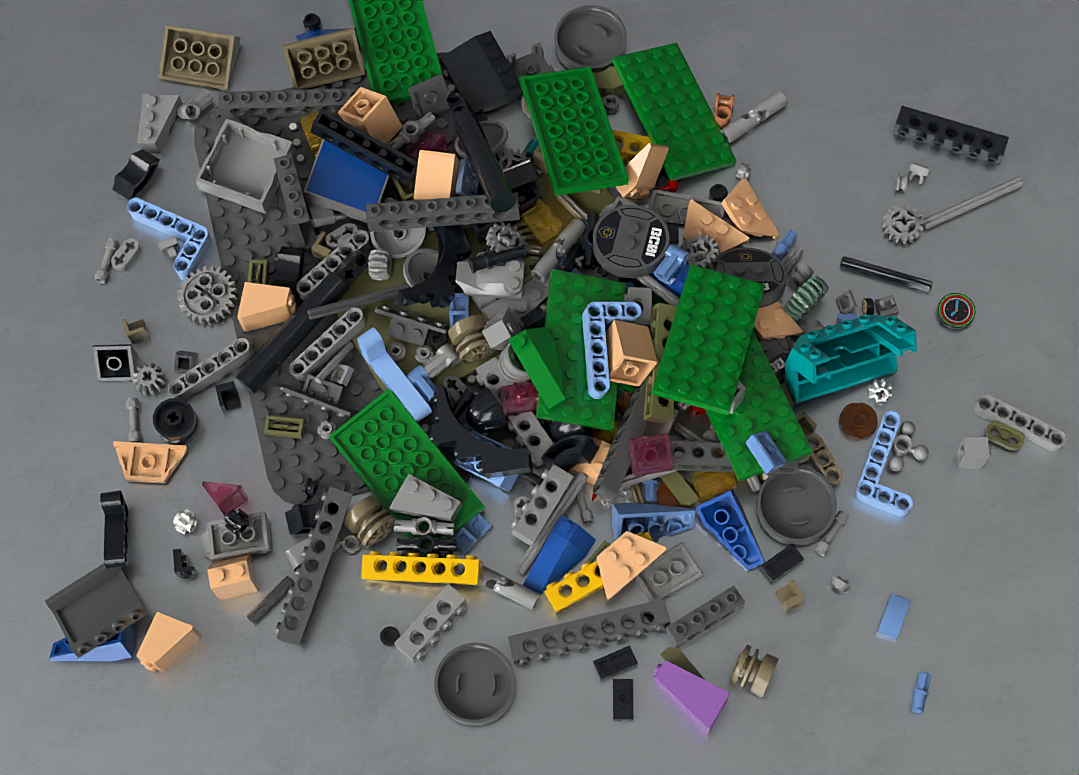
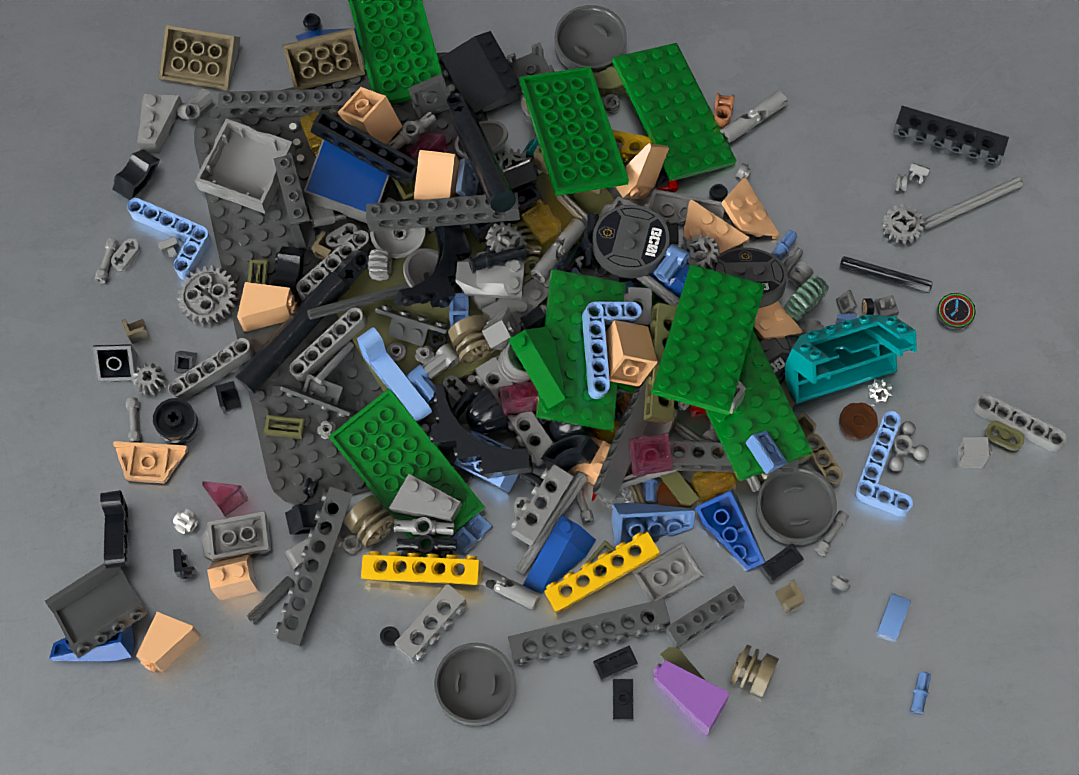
black gear [224,508,249,534] -> none
light grey plate [329,364,354,387] -> none
light nougat wing [597,531,667,600] -> none

